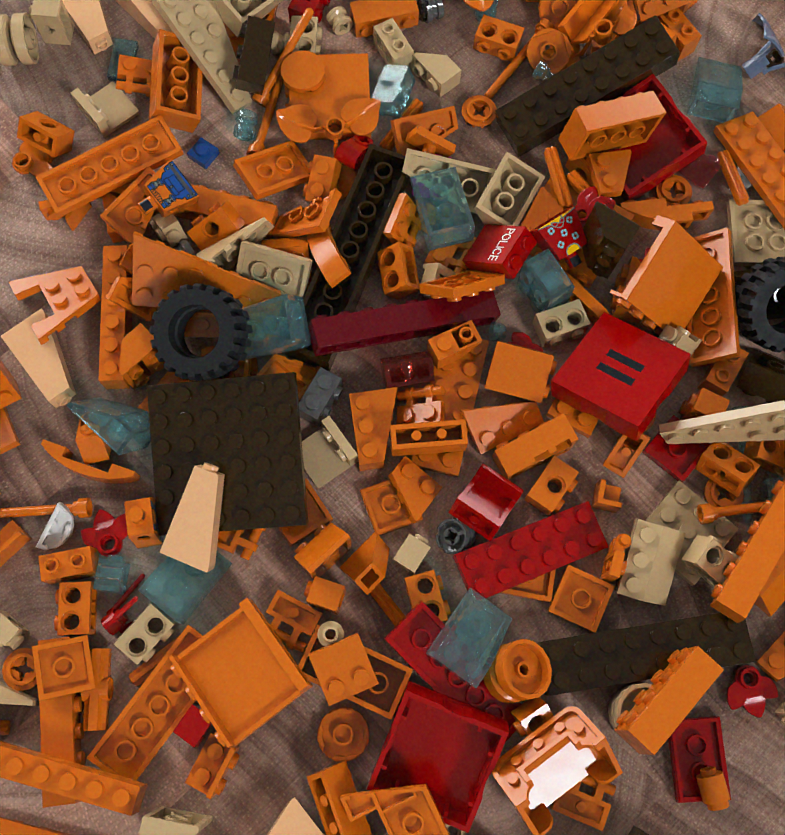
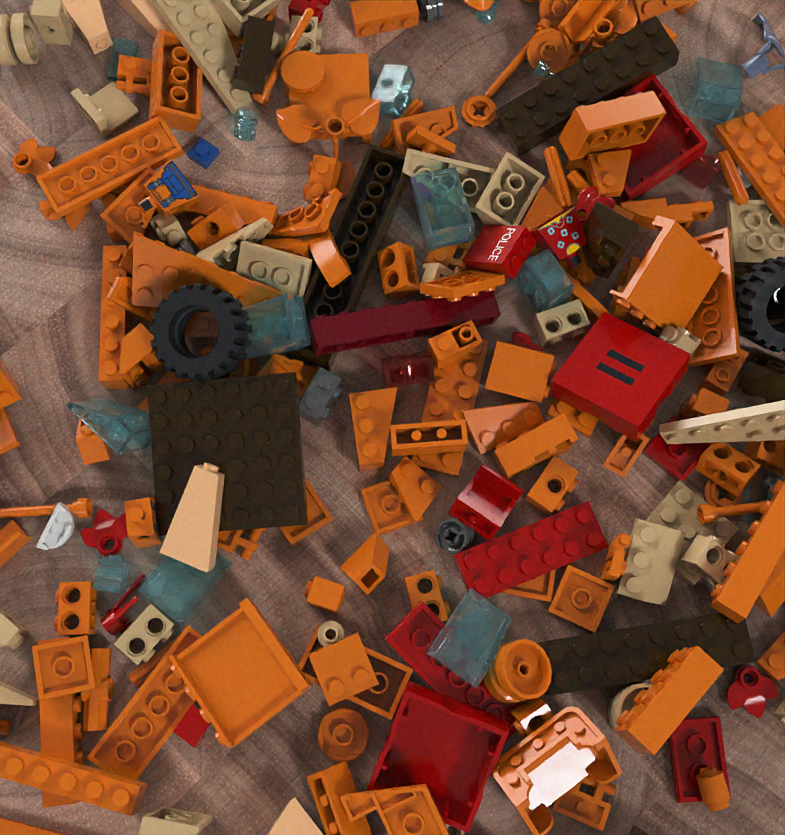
light nougat slope [1,308,76,408] -> none
orange gear [2,648,37,691] -> none
orange wing [9,266,101,345] -> none
orange brick [17,111,75,158] -> none
orange brick [38,546,101,584] -> none
orange slope [41,439,141,484] -> none
orange bracket [185,732,240,800] -> none
orange plate [233,141,310,201] -> none
orange piece [246,73,283,155] -> none
orange plate [266,590,323,653] -> none
orange slope [293,523,352,580] -> none
tan bracket [302,416,358,488] -> none
tan wheel [326,6,353,35] -> none
red piece [335,134,373,171] -> none
orange axle [370,583,405,626] -> none
tan brick [373,18,414,76] -> none
orange plate [383,193,425,248] -> none
tan brick [393,533,431,575] -> none
orange plate [396,384,445,425] -> none
tan slope [412,52,462,97] -> none
orange brick [473,14,525,62] -> none
clear light blue hinge [489,322,507,341] -> none
orange panel [591,479,623,513] -> none
orange gear [655,175,692,206] -> none
orange brick [657,8,702,62] -> none
dark brown hinge [766,49,784,68] -> none

